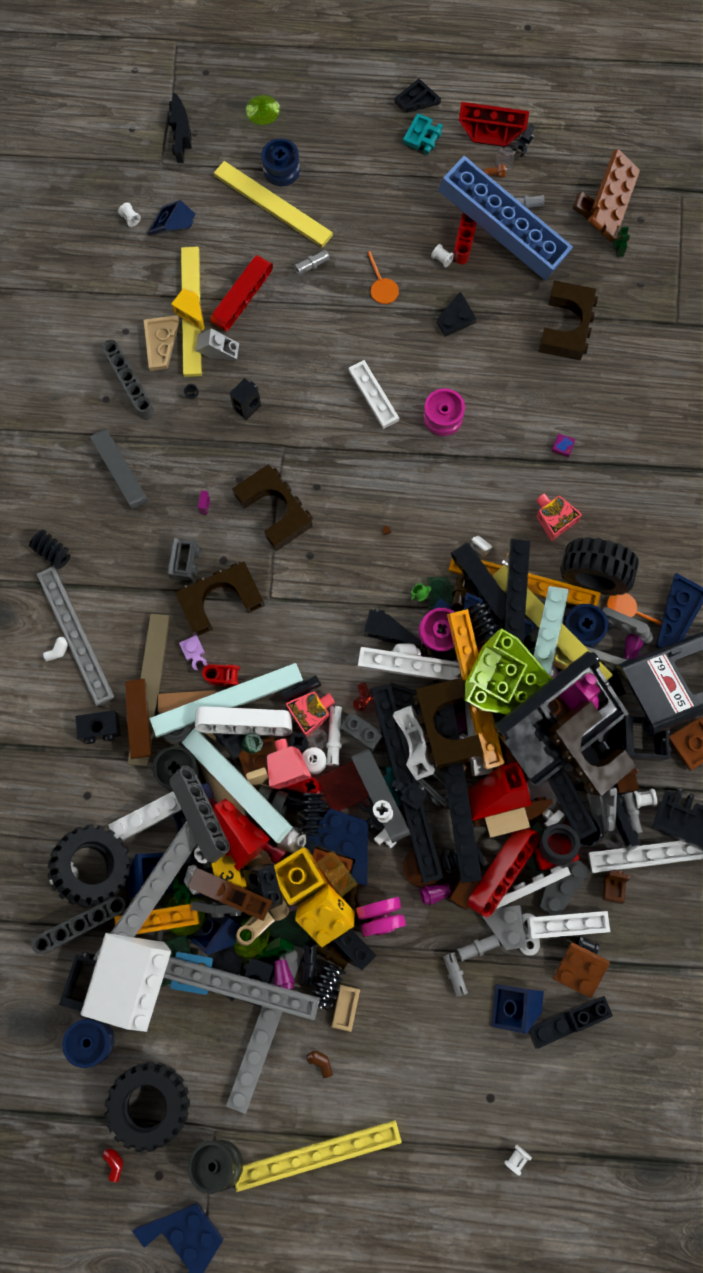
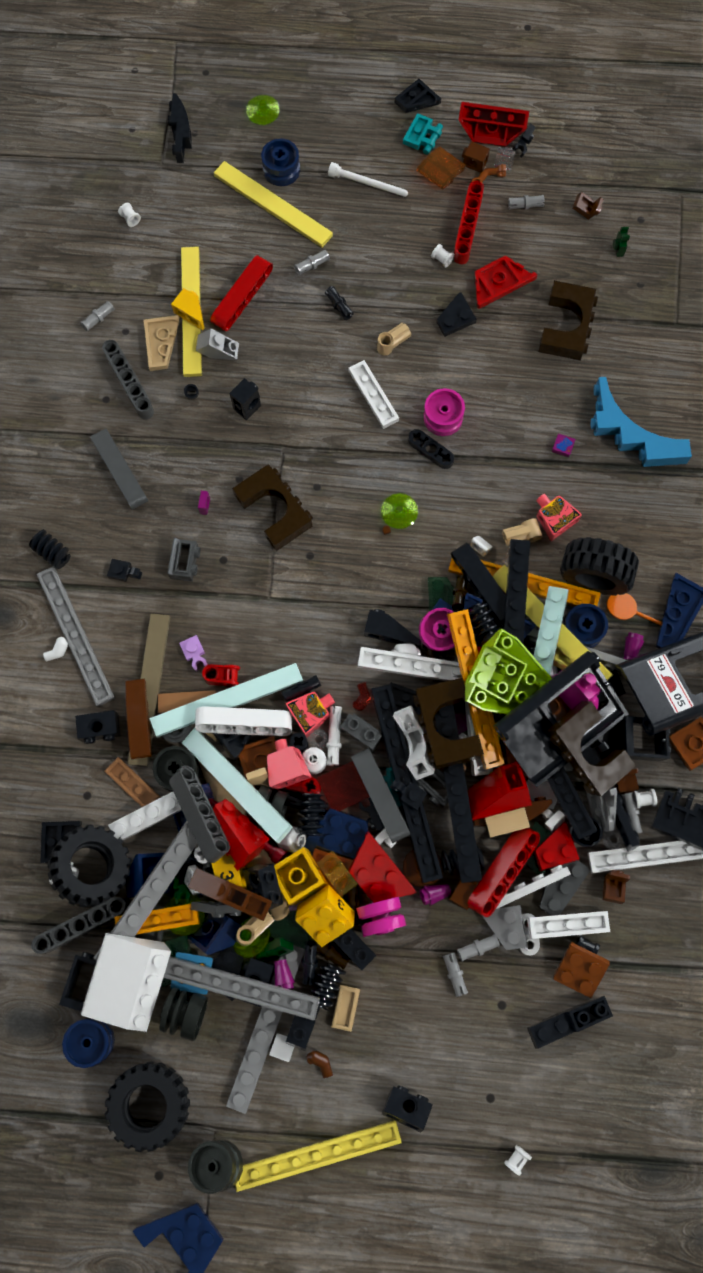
red arm [103,1149,123,1182] -> none
dark blue slope [147,200,196,236] -> none
dark brown arch [175,561,265,637] -> none
clear green tile [242,733,263,754] -> none
orange piece [367,251,399,304] -> none
white bush [373,800,393,823] -> none
bright green plate [411,583,431,602] -> none
medium blue brick [438,156,573,281] -> none
dark blue slope [491,984,544,1034] -> none
black tyre [539,824,580,865] -> none
hinge [588,149,640,243] -> none
light grey plate [602,607,653,643] -> none
none -> black wing [40,821,82,863]
none -> light grey pin [80,301,115,332]
none -> medium nougat tile [104,757,161,807]
none -> black plate [107,559,143,582]
none -> pearl dark grey wheel [159,987,208,1042]
none -> white slope [269,1033,294,1062]
none -> black brick [286,1006,320,1051]
none -> black pin [325,286,354,320]
none -> white piece [328,162,408,197]
none -> red wing [348,831,417,903]
none -> tan piece [377,323,411,355]
none -> clear neon green dish [381,493,418,529]
none -> black brick [382,1085,433,1133]
none -> black beam [408,429,454,469]
none -> clear orange slope [416,146,466,190]
none -> reddish brown brick [462,141,490,173]
none -> red wing [474,256,538,309]
none -> tan piece [502,518,543,546]
none -> dark azure arch [590,377,692,467]

